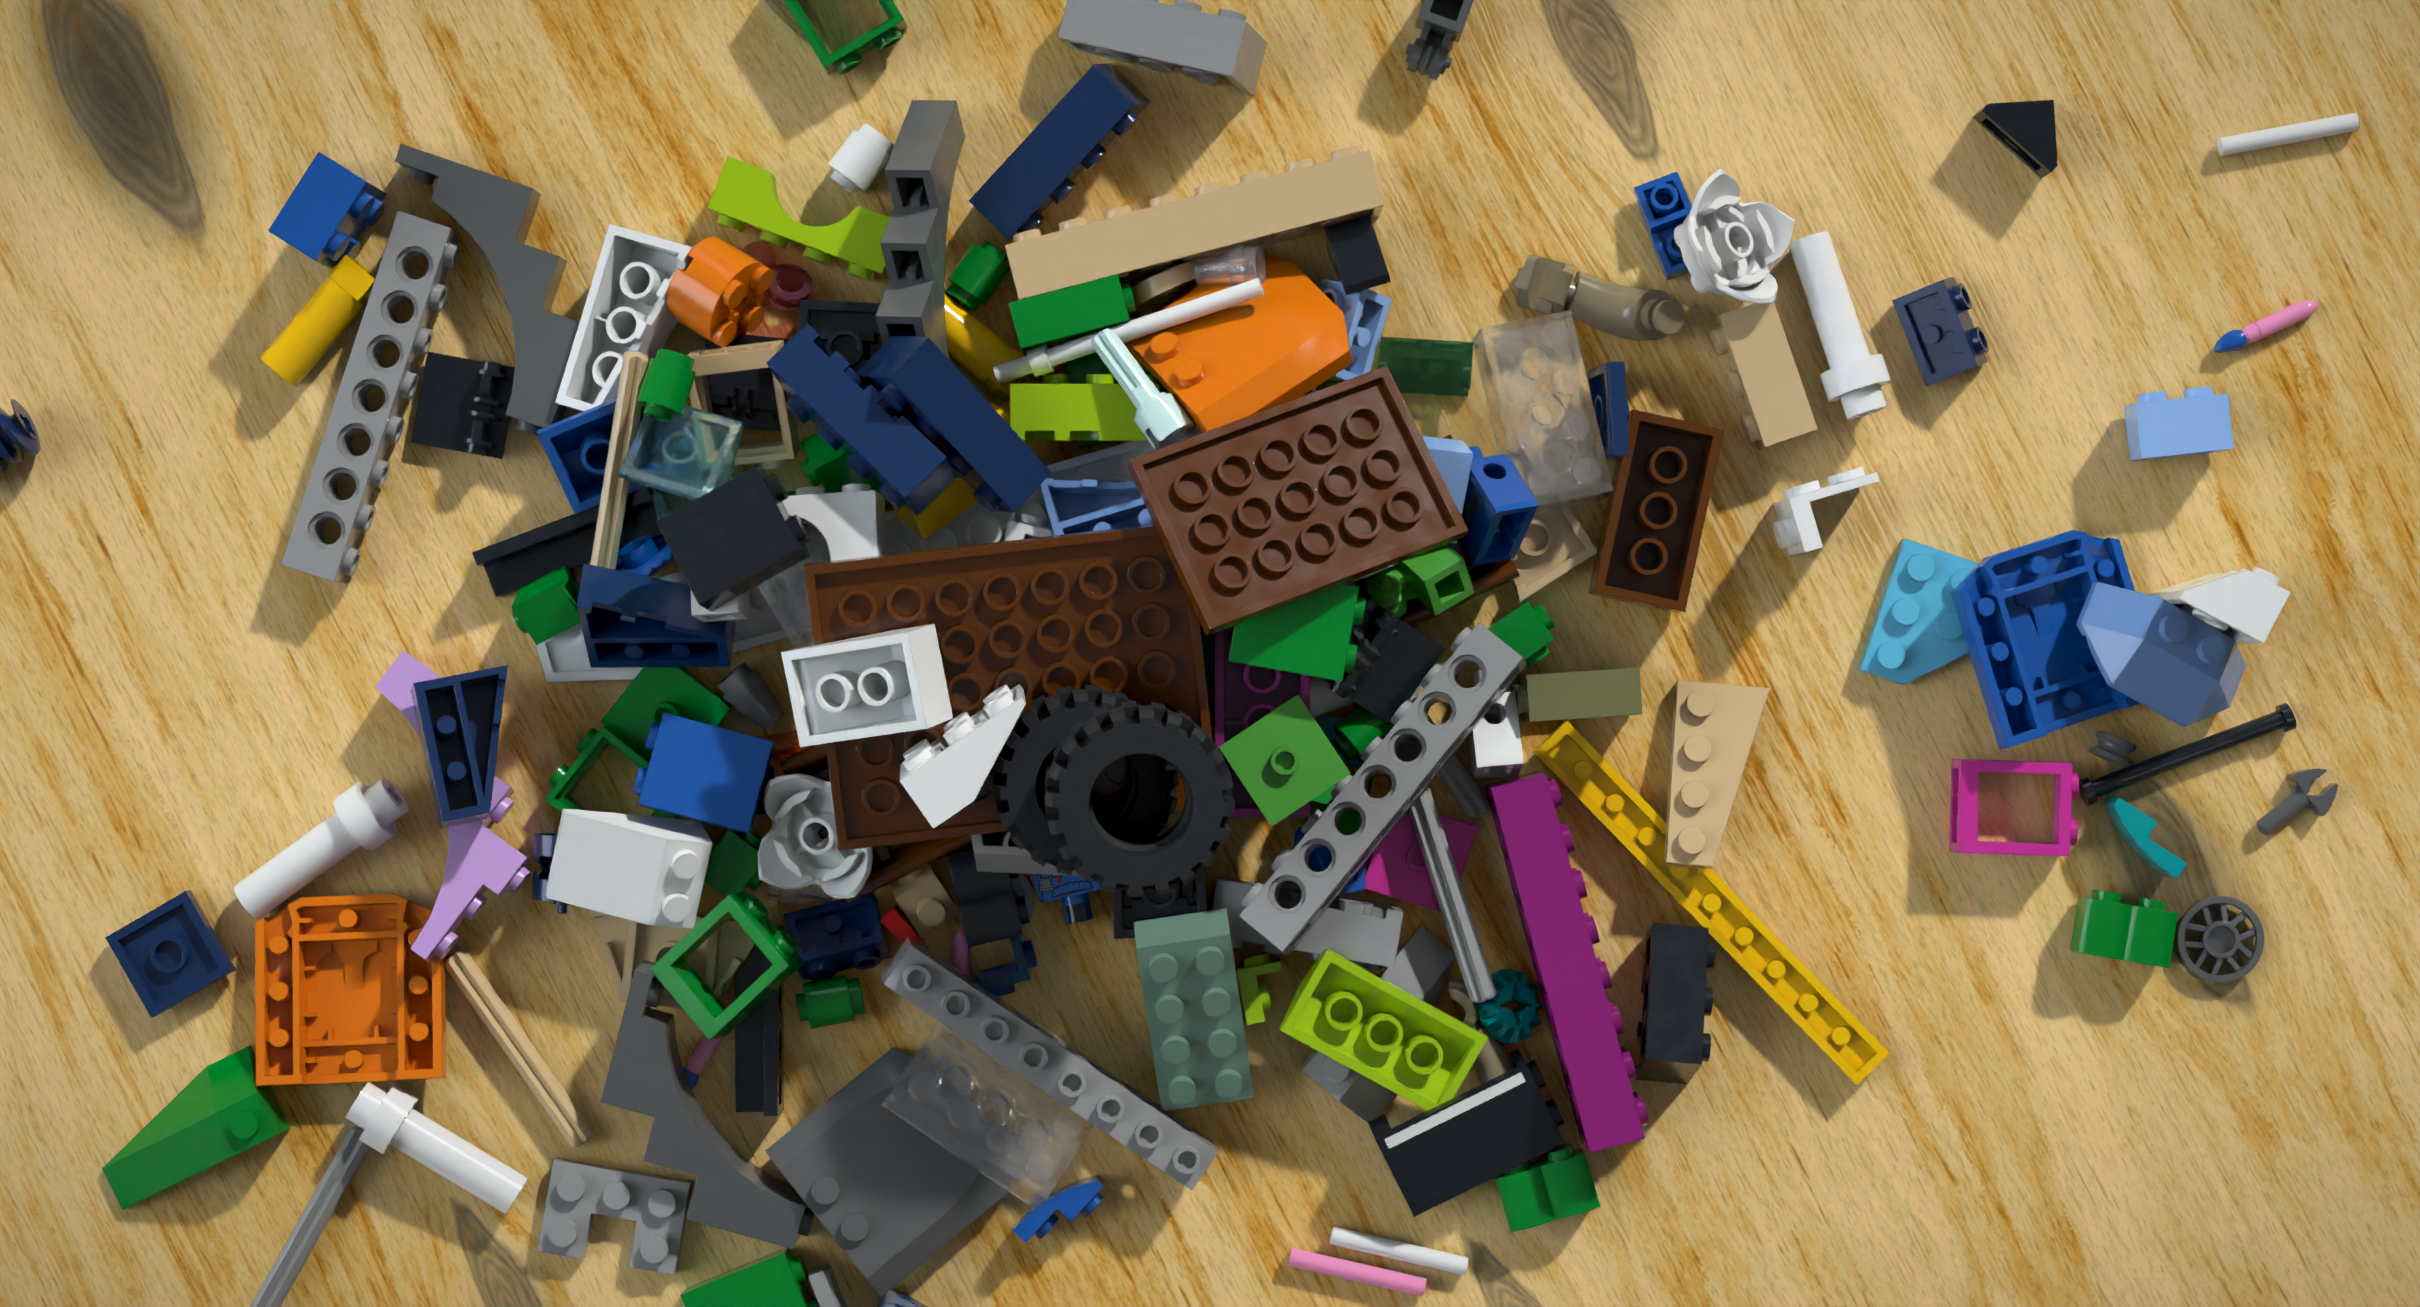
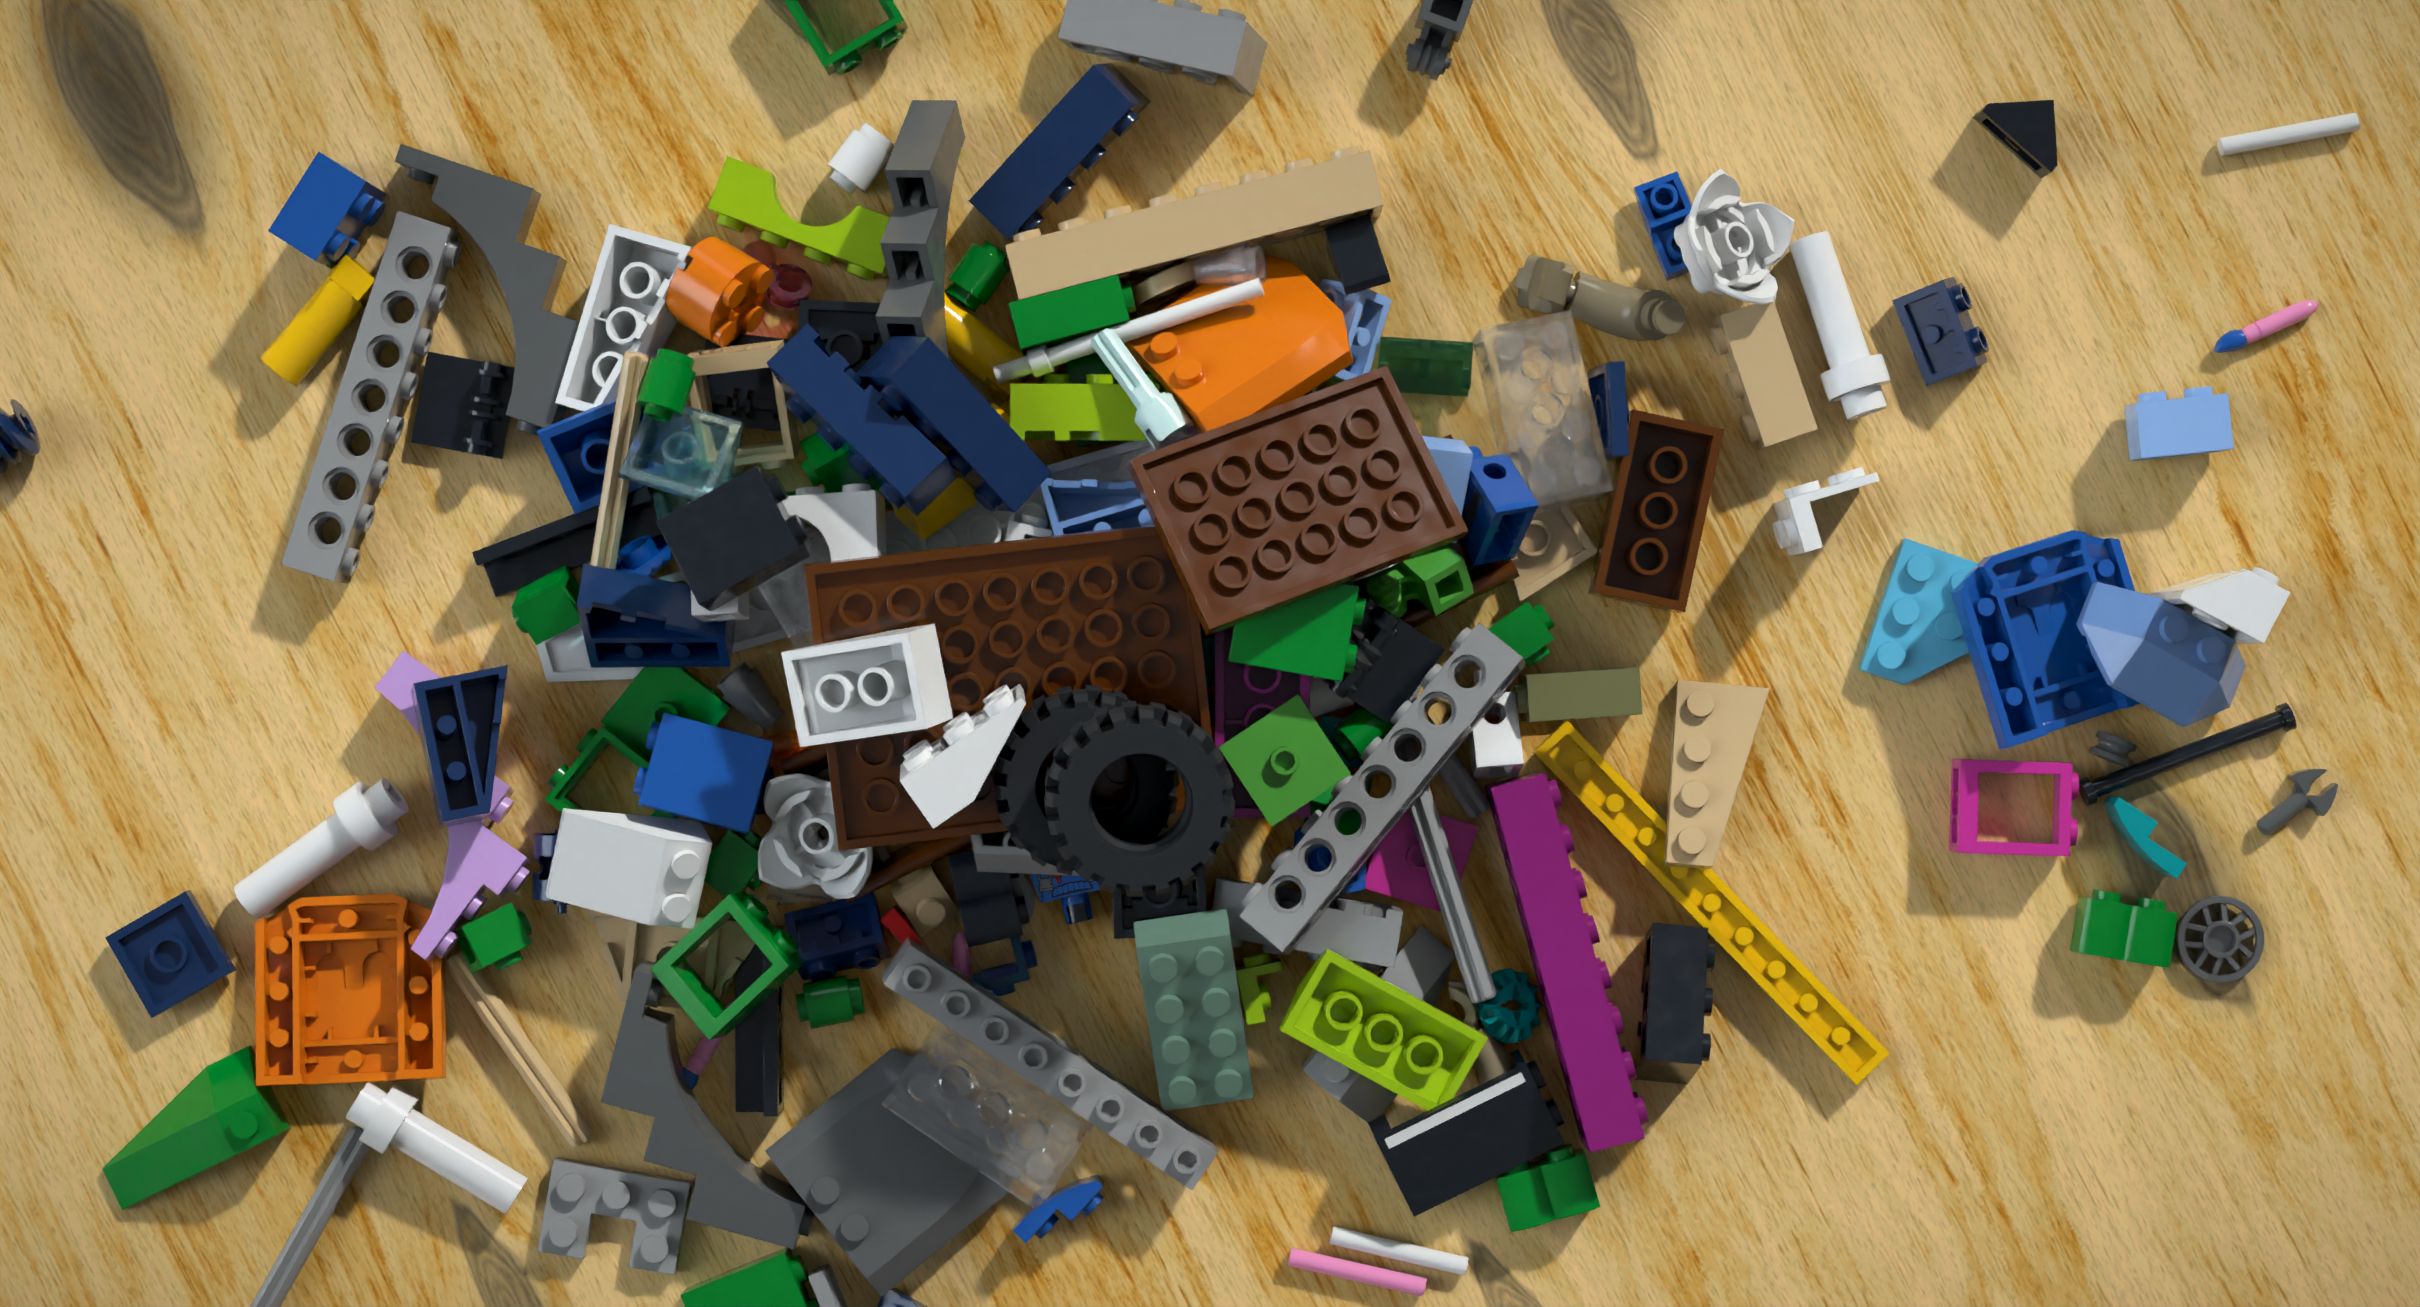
none -> green brick [453,902,532,974]

